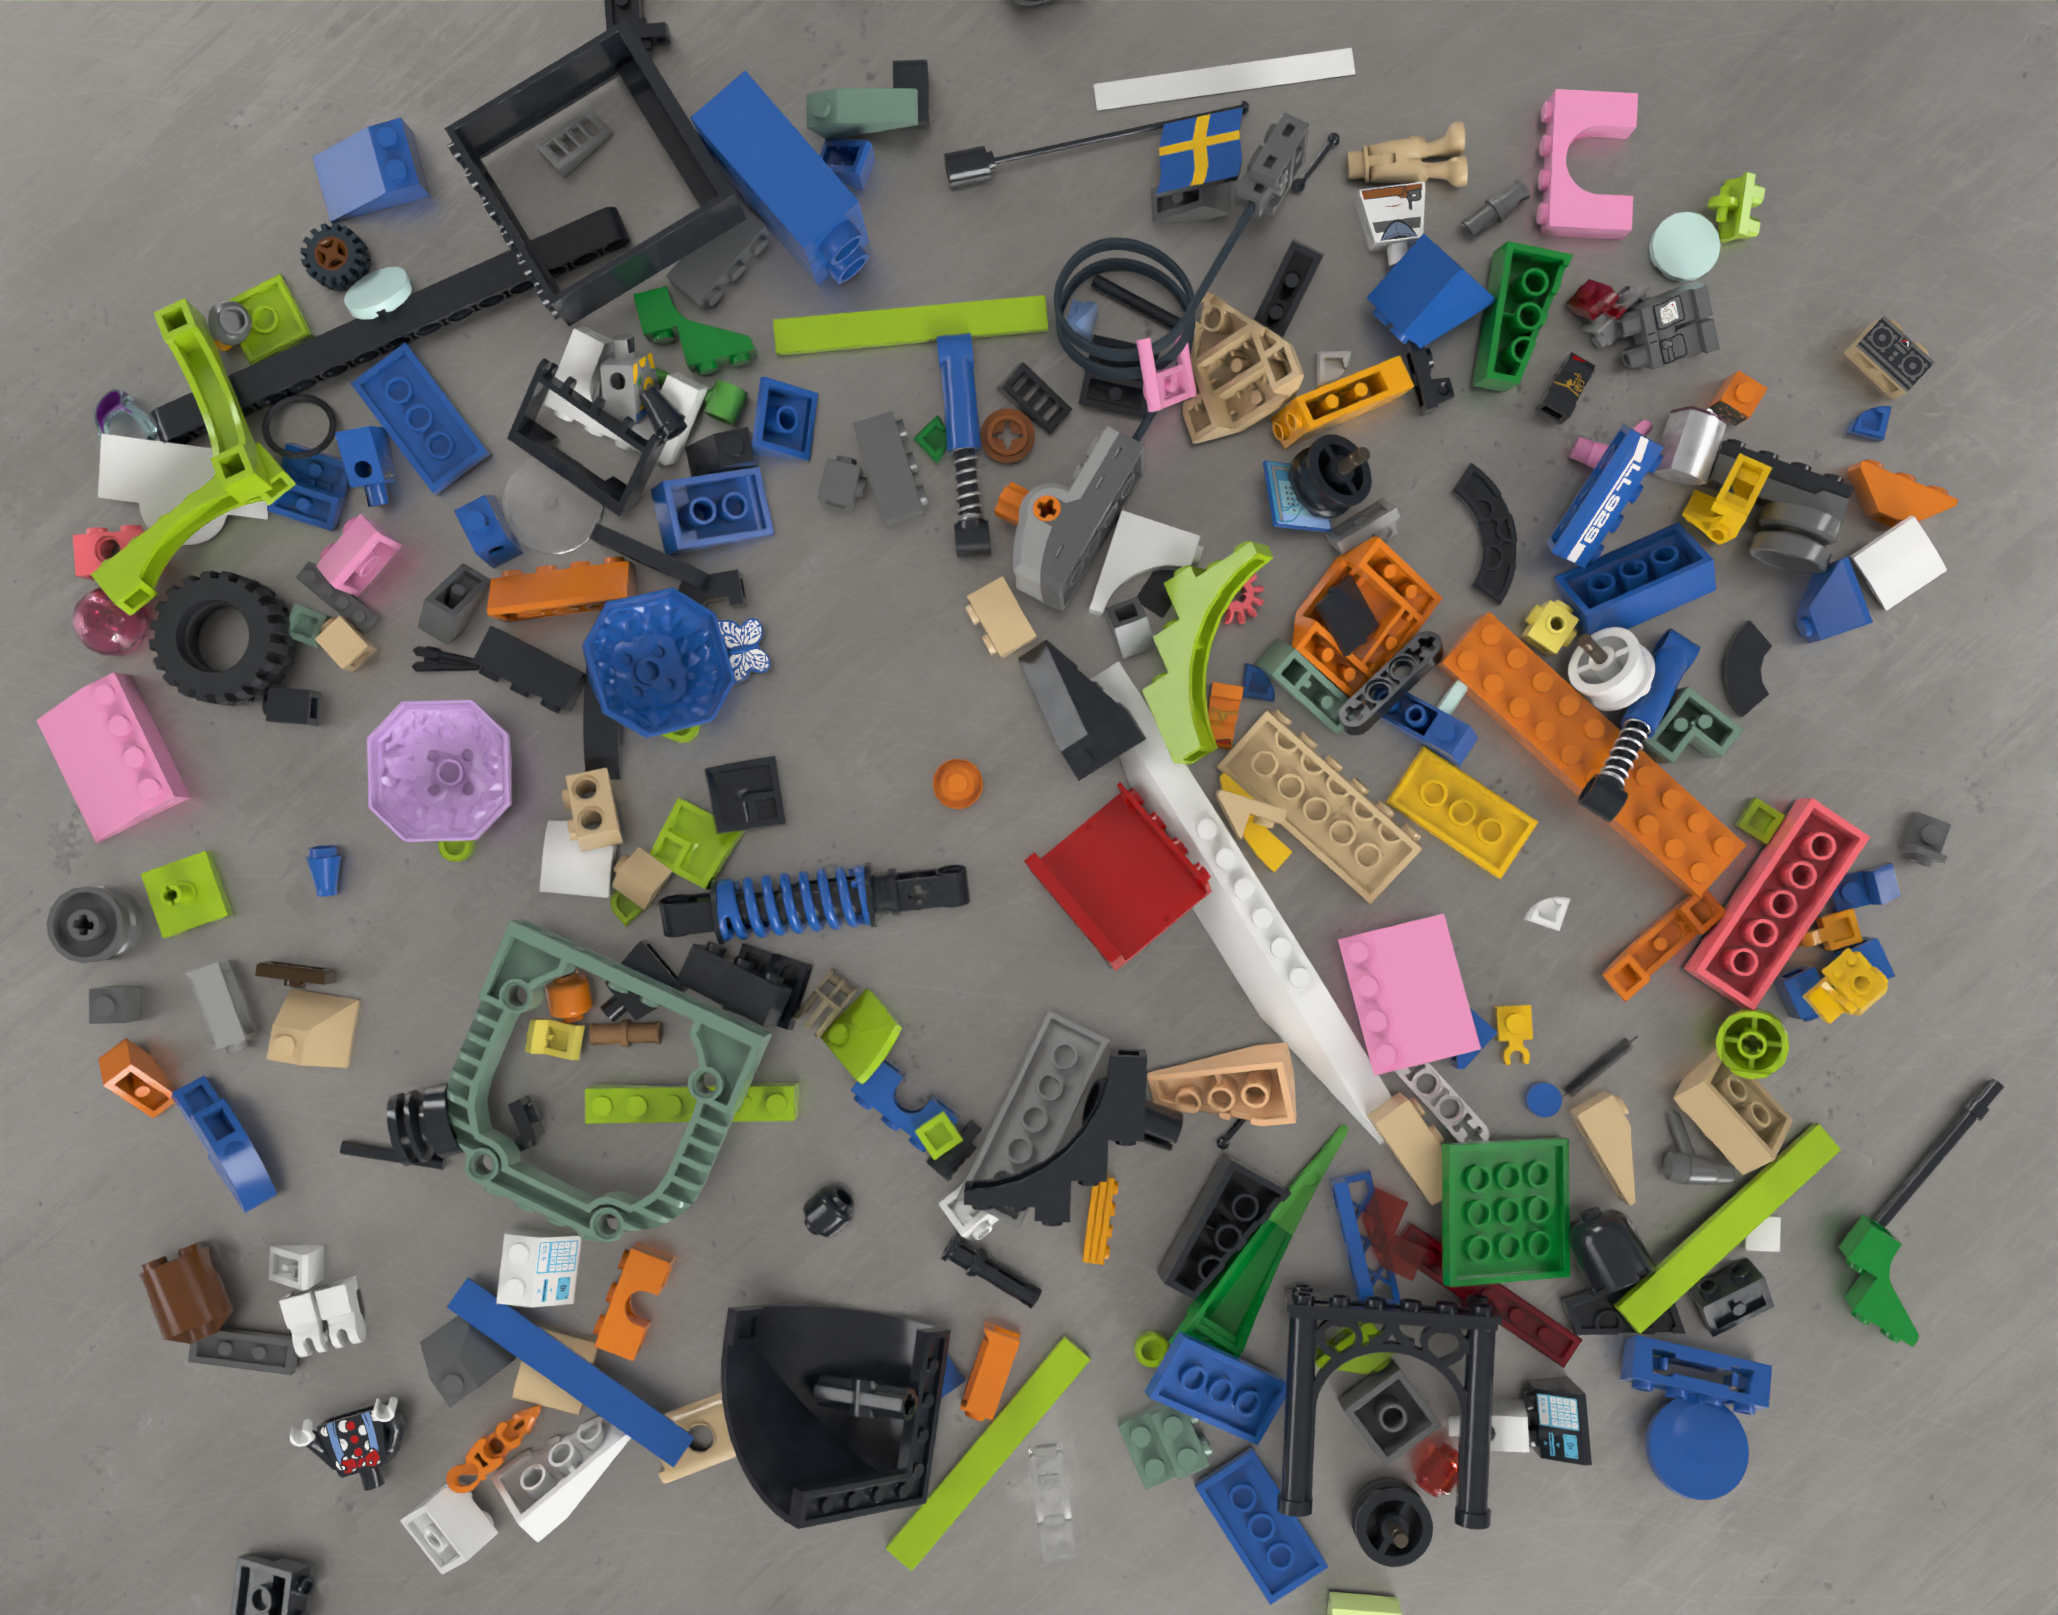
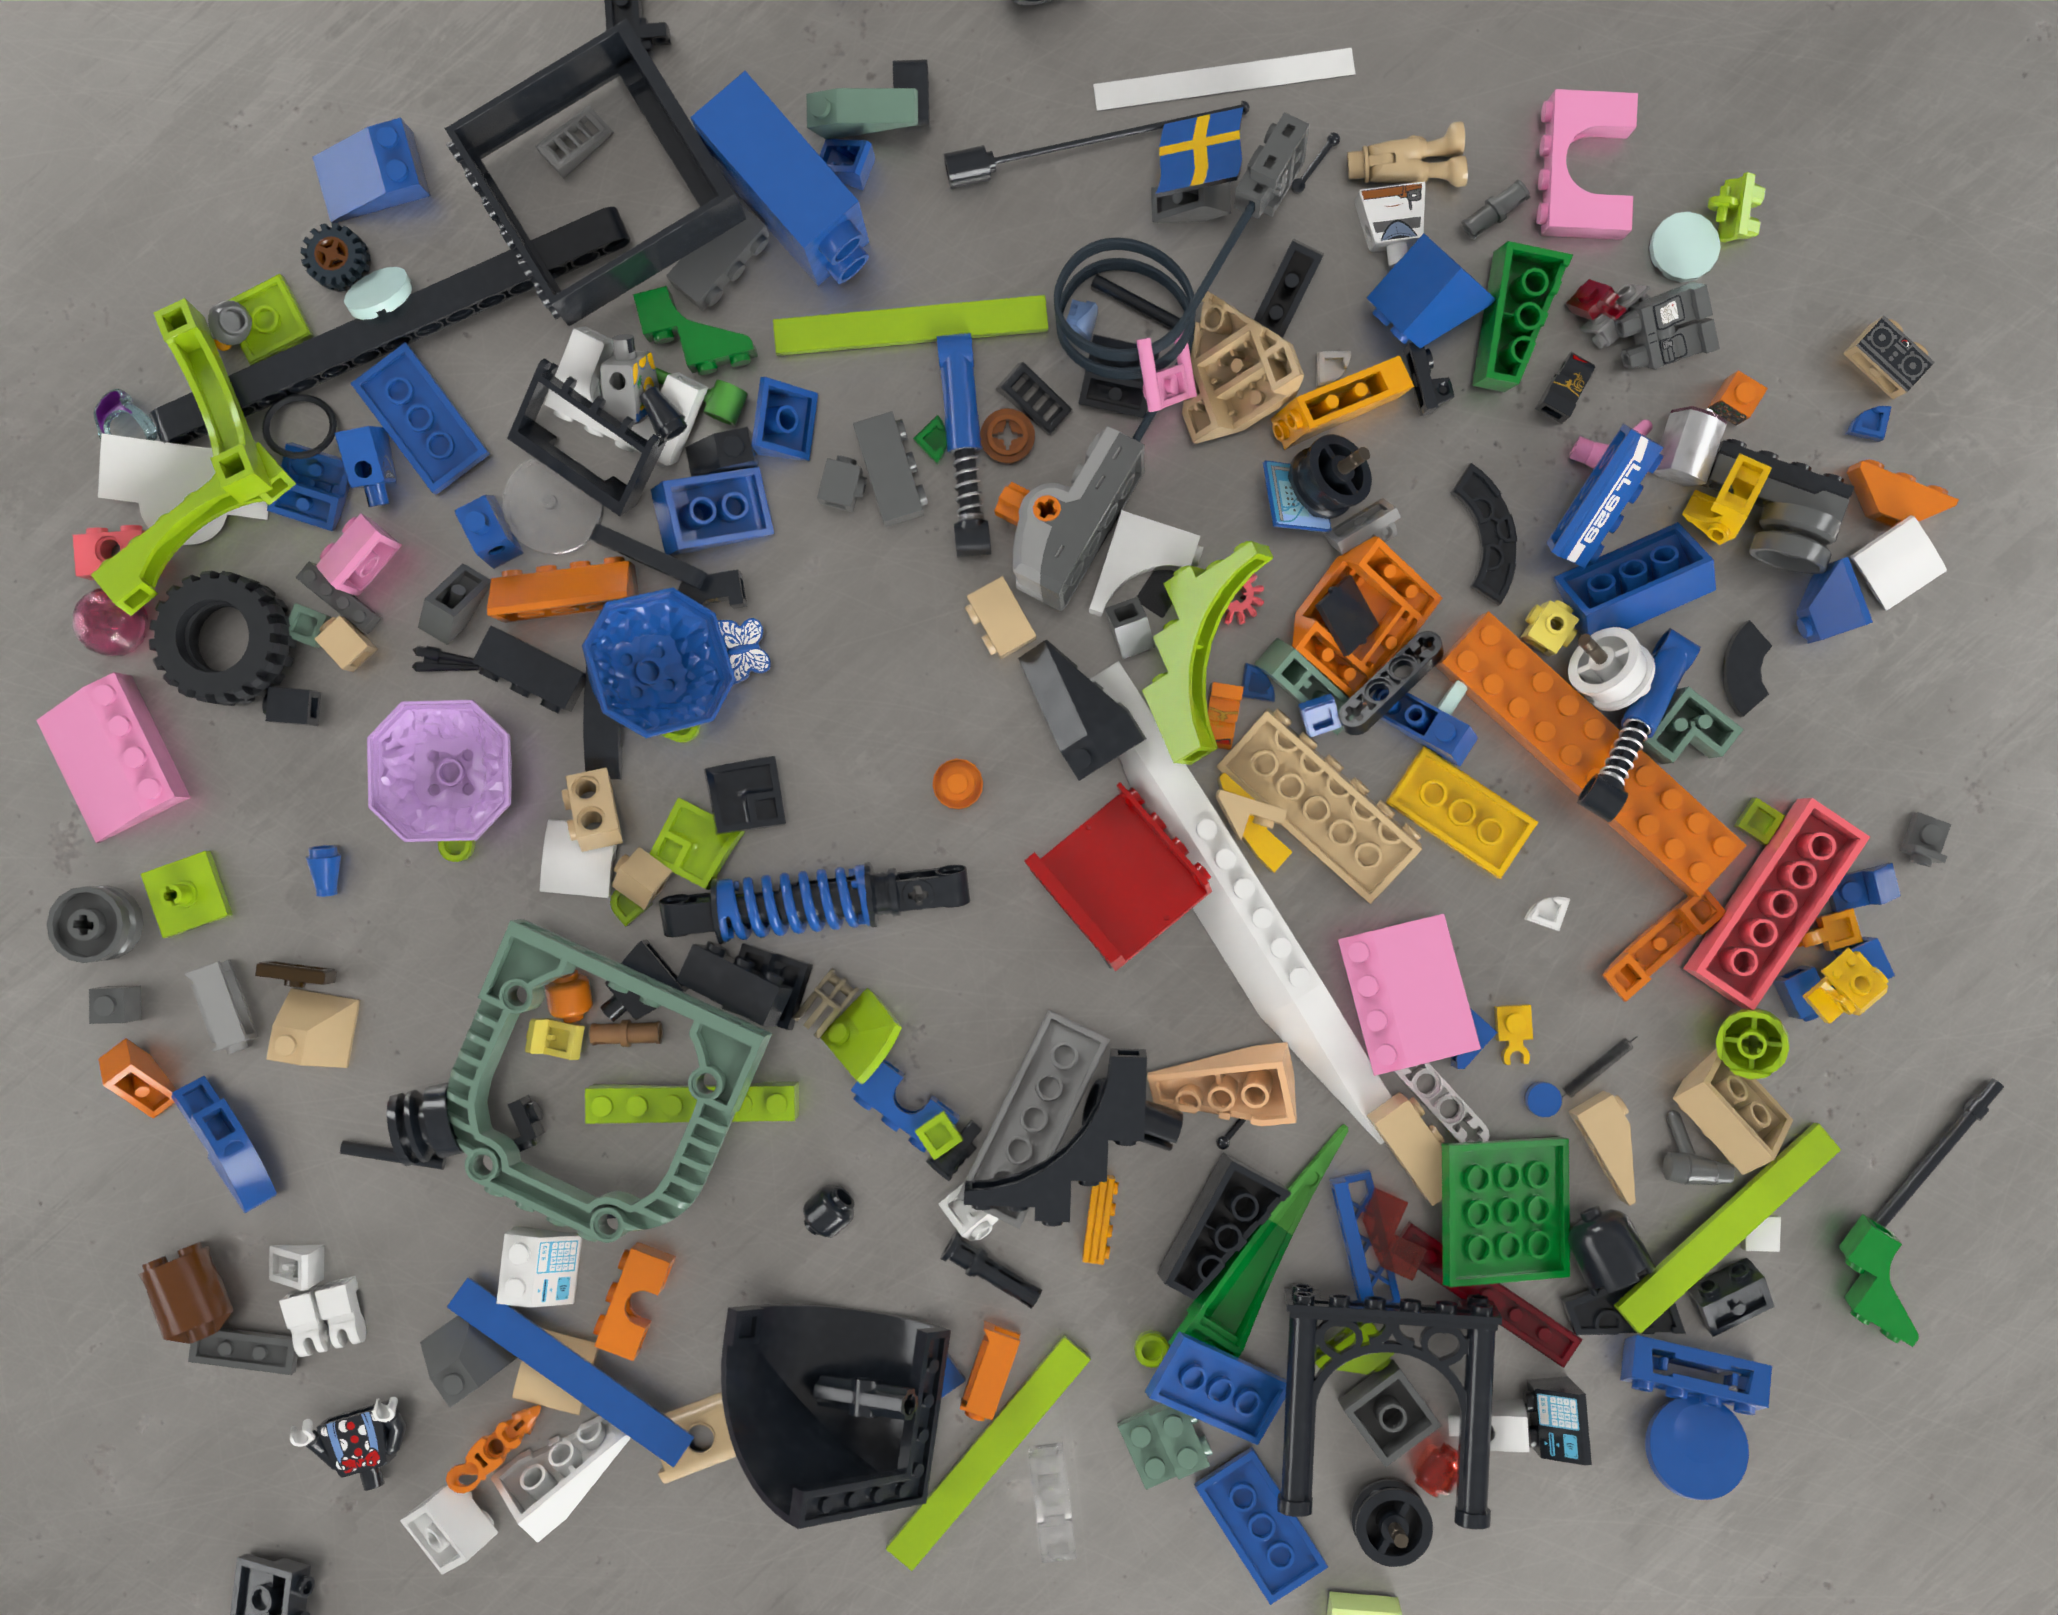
none -> tile [1298,693,1341,738]

